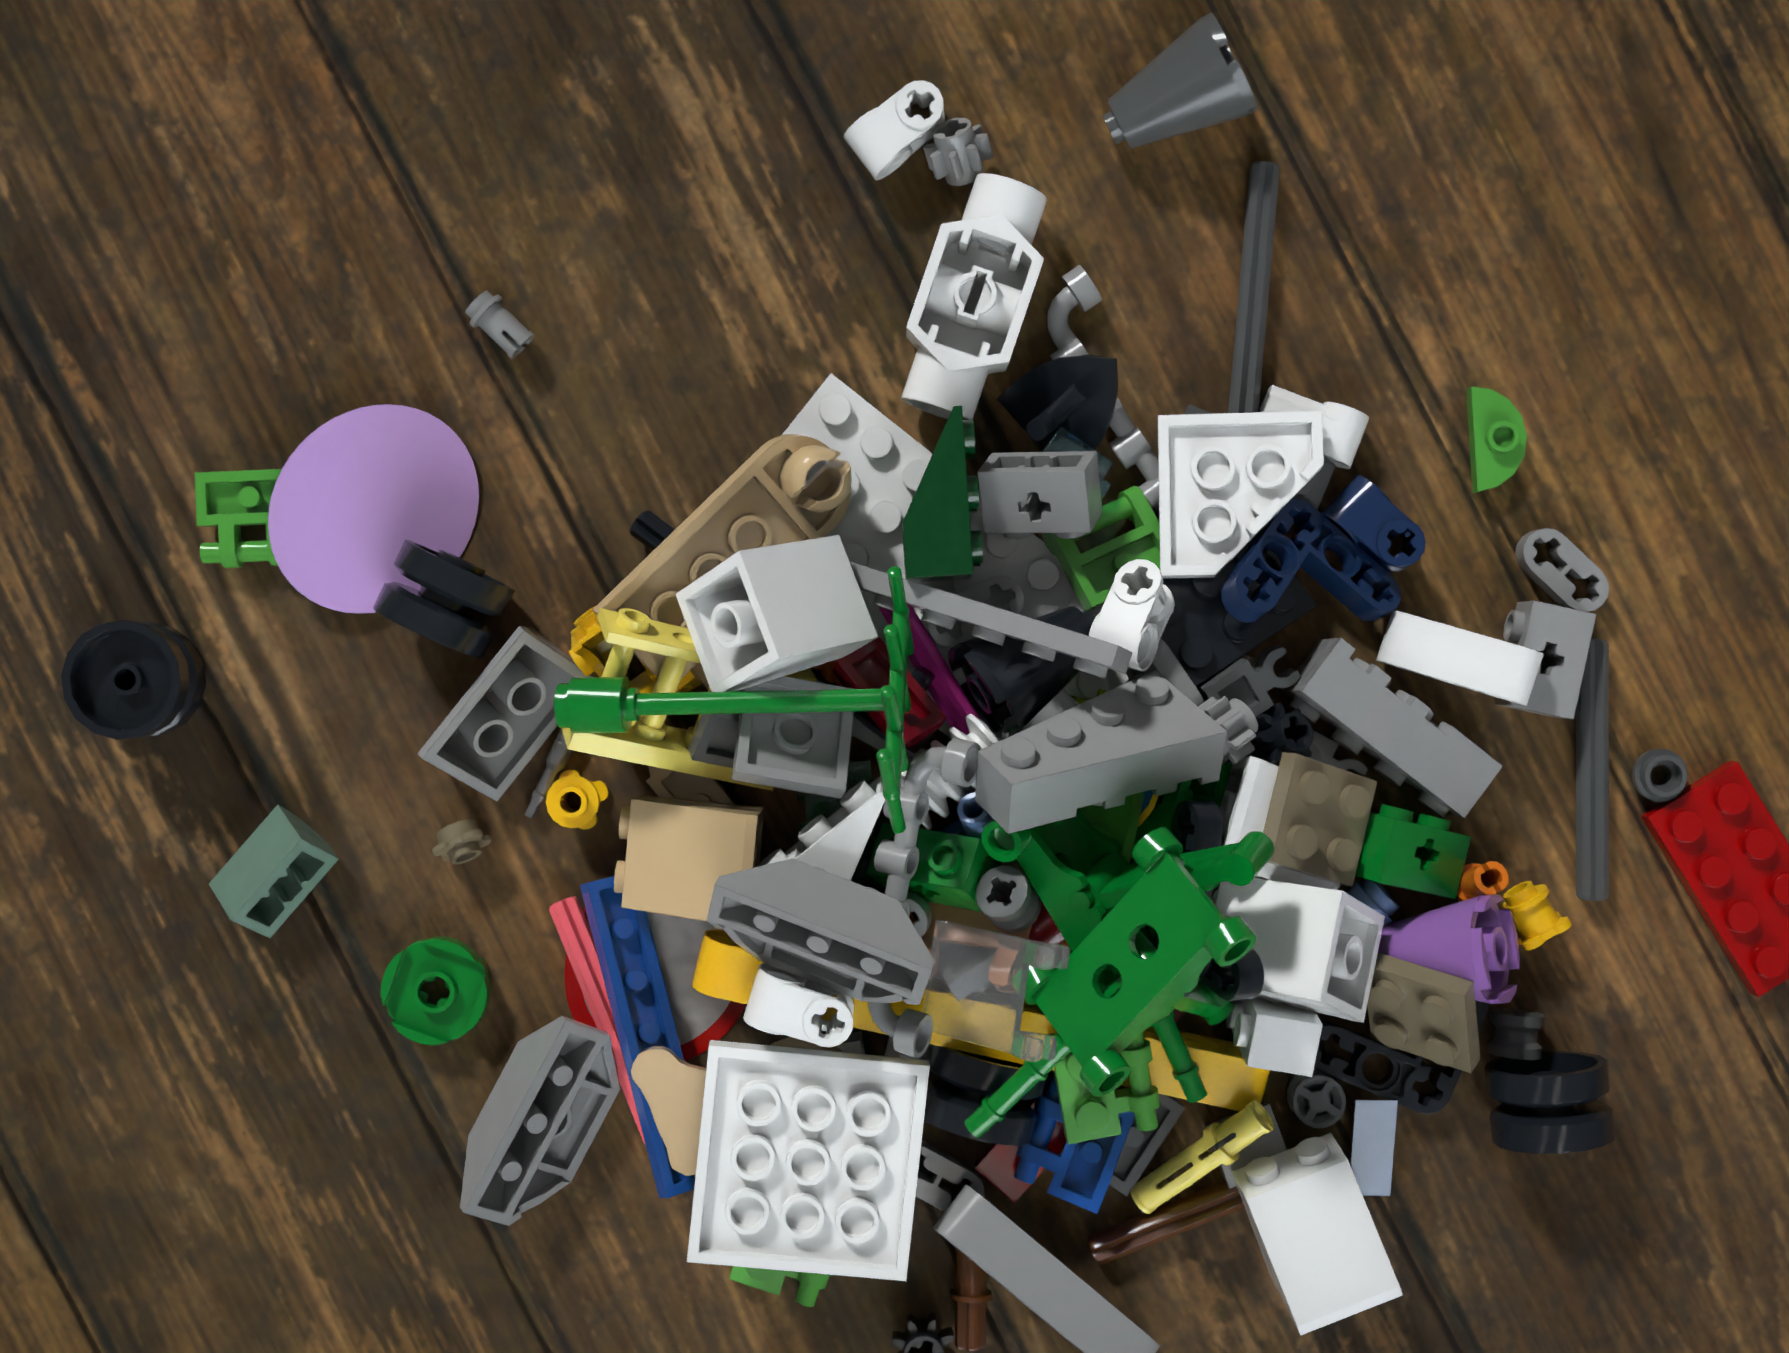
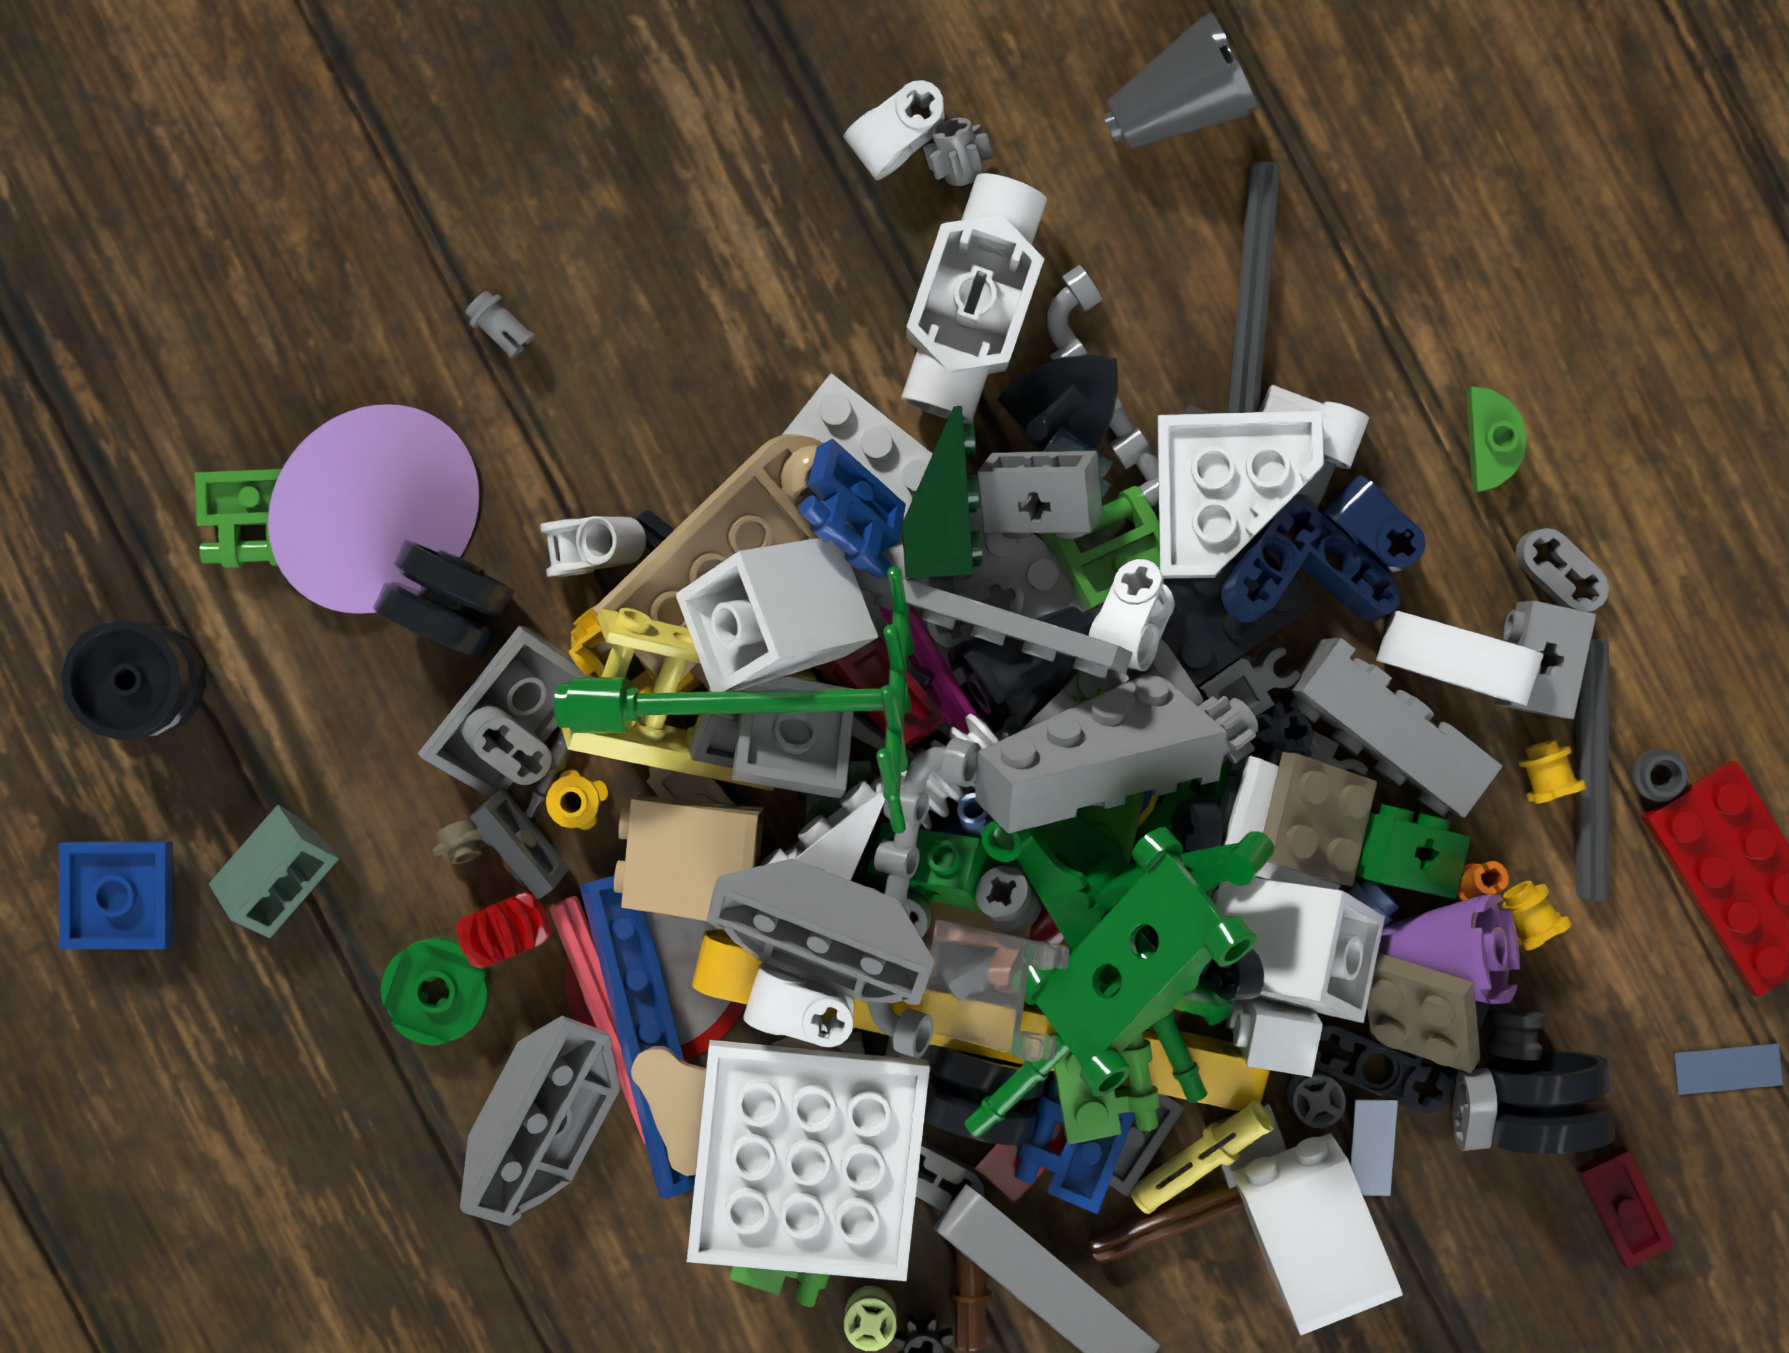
none -> blue plate [59,841,173,949]
none -> red gear [455,891,552,968]
none -> light grey beam [462,705,552,785]
none -> dark grey plate [470,787,570,900]
none -> white piece [540,516,646,578]
none -> blue plate [799,438,906,579]
none -> yellowish green wheel [844,1286,897,1351]
none -> light grey beam [1452,1068,1497,1151]
none -> yellow brick [1518,739,1587,804]
none -> dark red plate [1575,1146,1676,1269]
none -> sand blue sticker [1674,1043,1783,1095]

